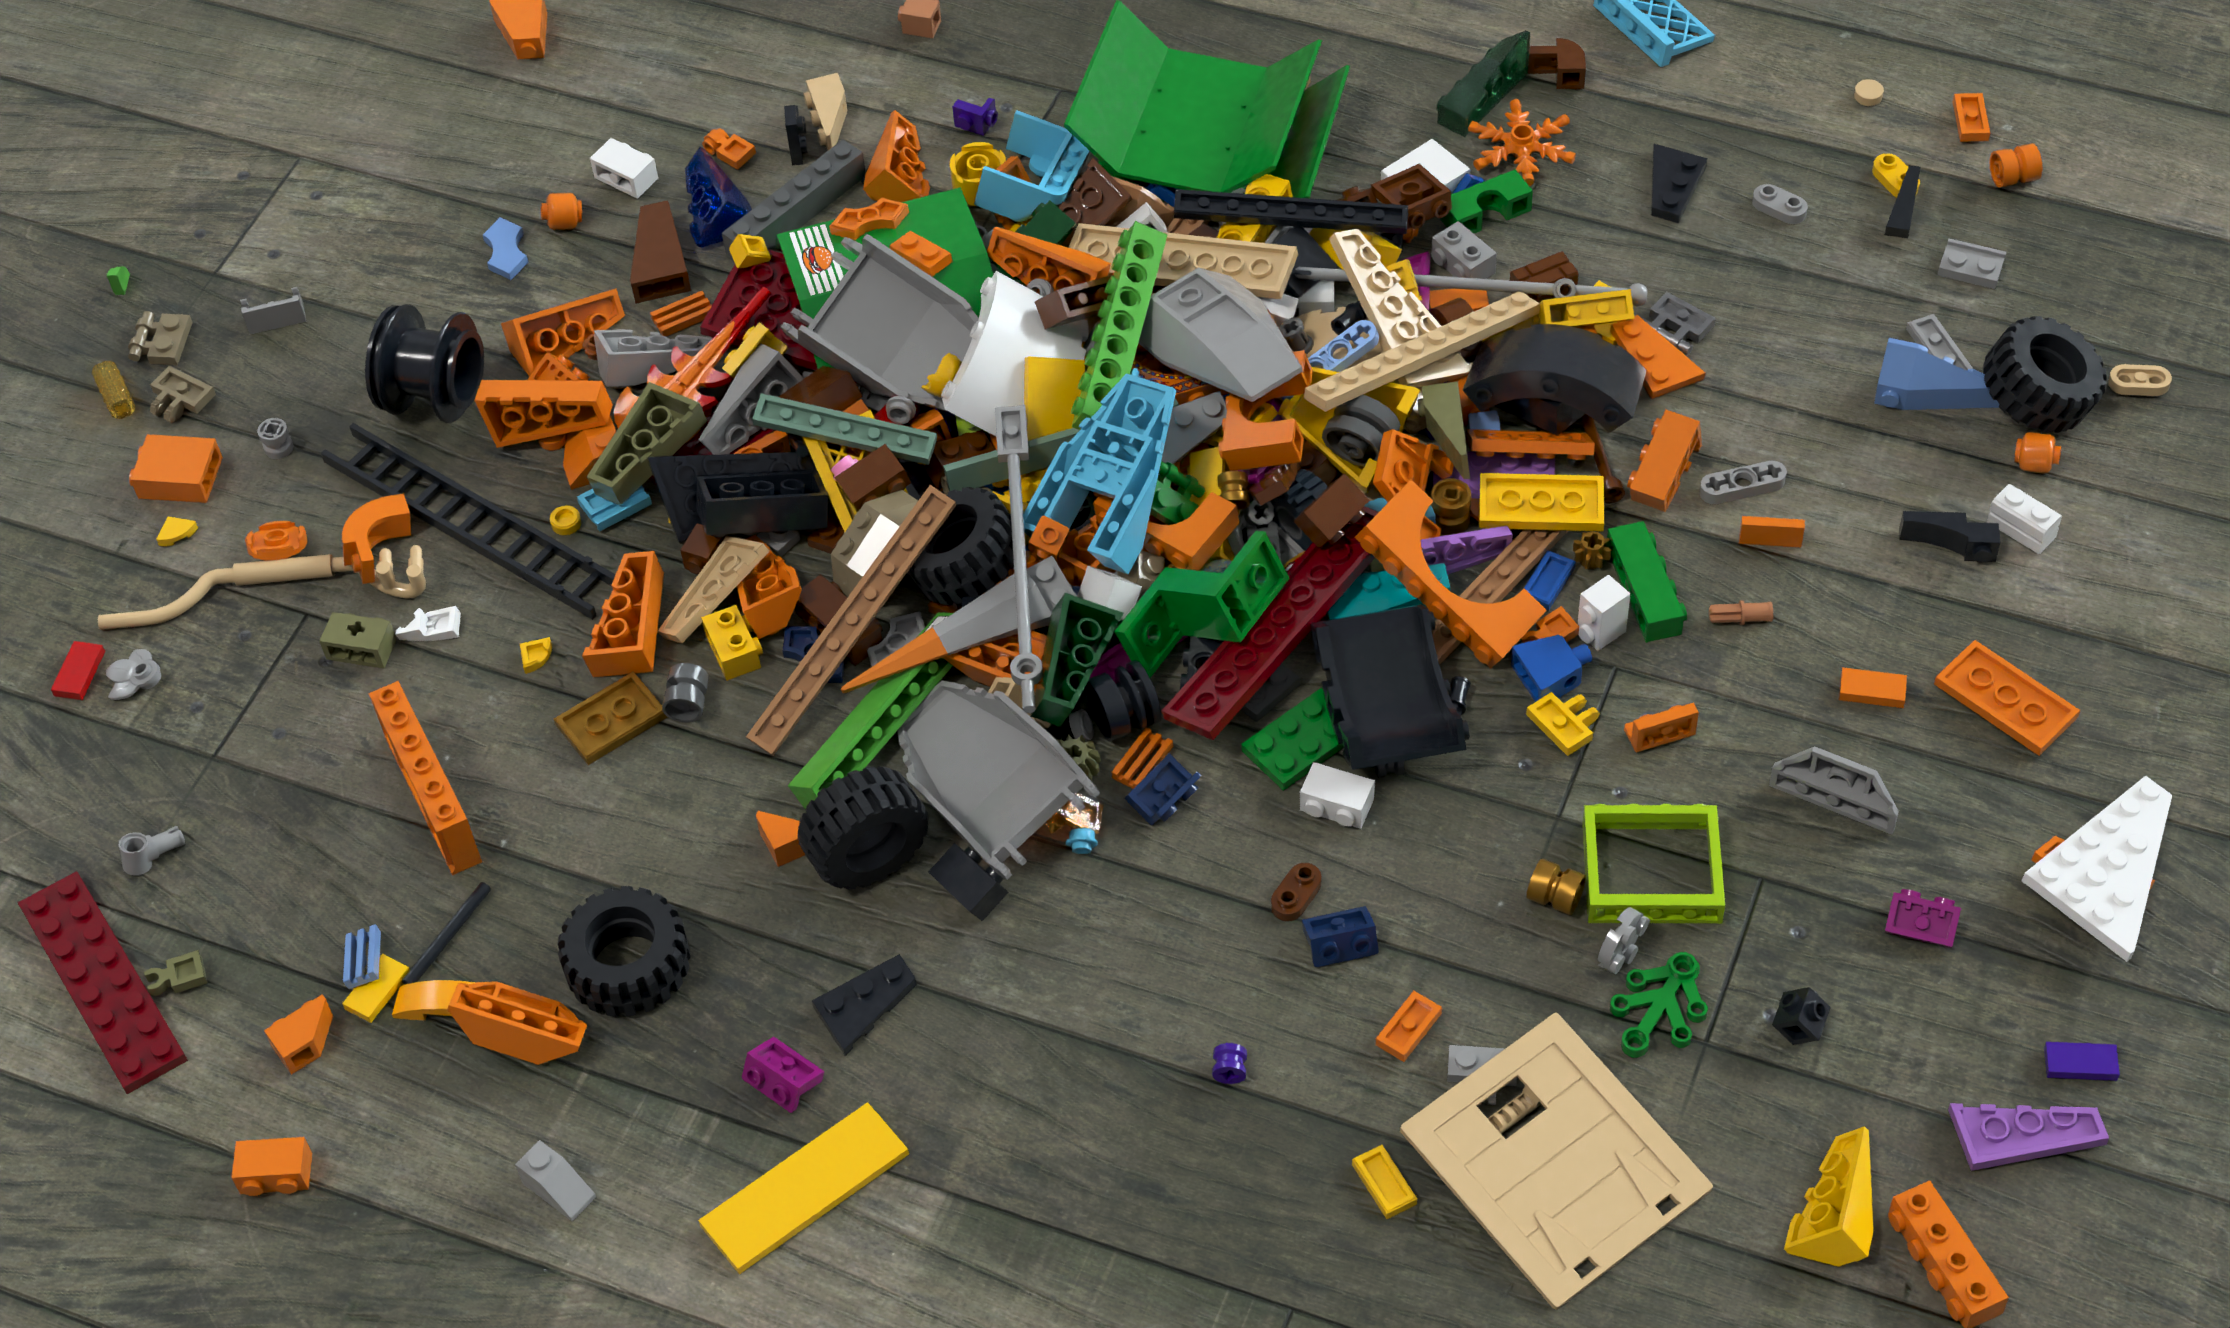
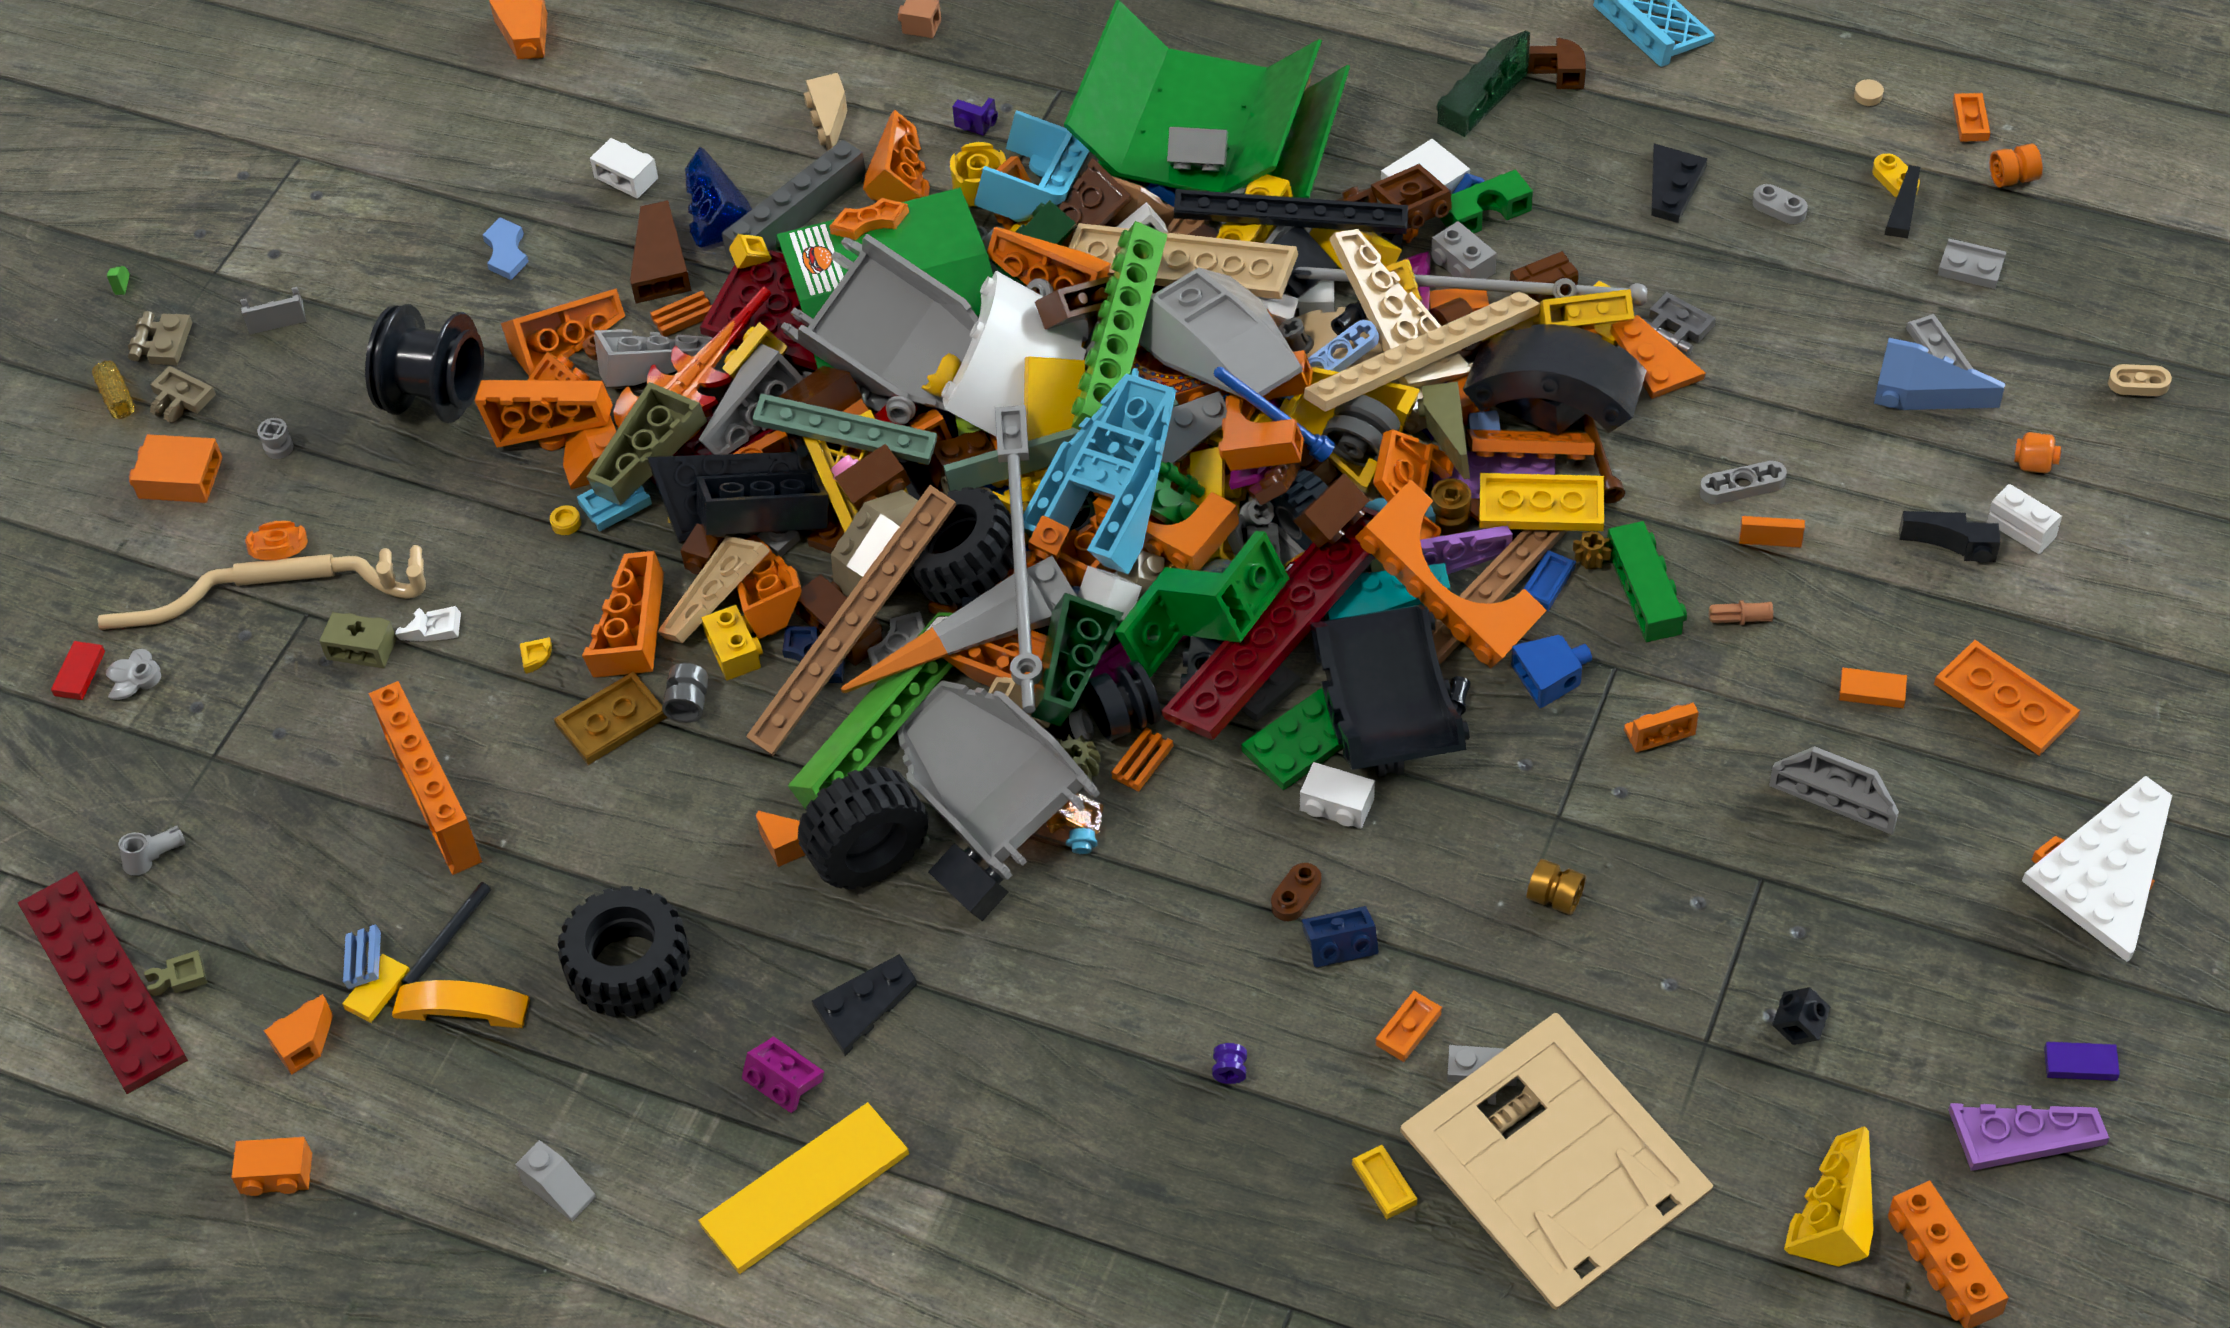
yellow tile [156,516,198,546] -> none
black ladder [321,423,616,620] -> none
orange arch [342,494,411,584] -> none
orange wedge [447,981,587,1065] -> none
orange head [541,193,582,230] -> none
orange plate [702,128,756,170] -> none
black plate [784,105,808,166] -> none
orange plate [889,231,952,277] -> none
dark blue bracket [1124,753,1202,826] -> none
pearl gold wheel [1217,471,1250,510] -> none
orange piece [1468,99,1576,186] -> none
orange plate [1521,606,1579,643] -> none
yellow hinge [1526,692,1600,756] -> none
white brick [1578,575,1630,651] -> none
lime window [1582,804,1725,924] -> none
light grey plate [1598,907,1650,974] -> none
green plant [1610,952,1708,1058] -> none
orange wedge [1627,409,1702,512] -> none
magenta bracket [1884,889,1961,948] -> none
black tyre [1983,316,2107,433] -> none
none -> light grey brick [1167,127,1228,172]
none -> blue piece [1214,367,1335,462]

